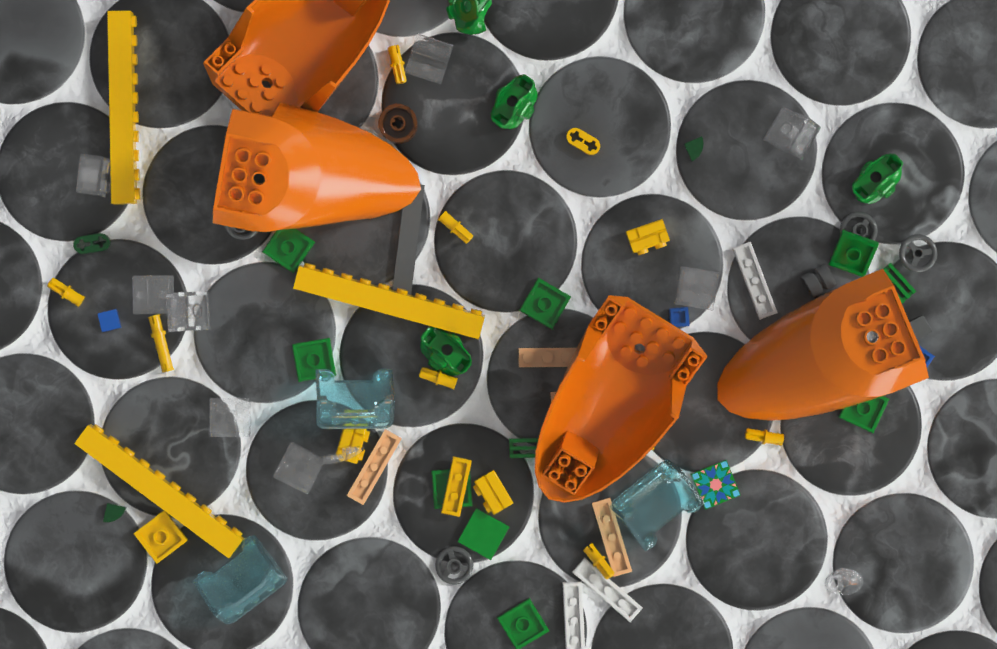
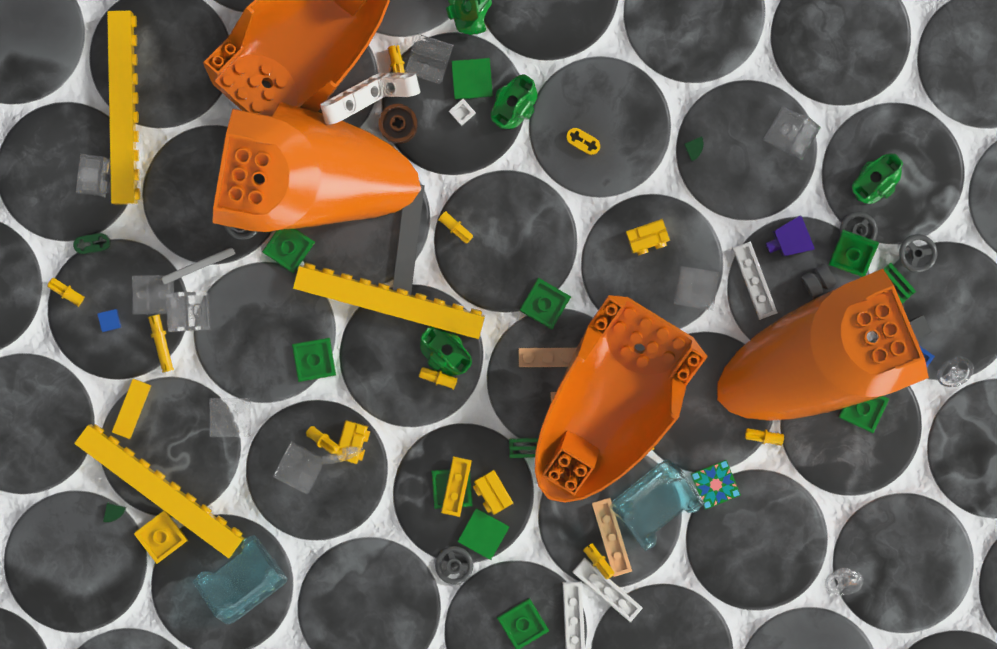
clear light blue windscreen [315,369,395,429] -> none
light nougat plate [347,429,402,505] -> none
blue tile [669,307,690,327] -> none
none -> yellow tile [112,379,152,439]
none -> light grey tile [161,247,235,284]
none -> yellow axle [306,426,340,454]
none -> white beam [320,73,420,124]
none -> white plate [449,99,476,126]
none -> green tile [452,58,493,100]
none -> dark purple torso [766,215,815,257]
none -> clear piece [937,357,974,387]

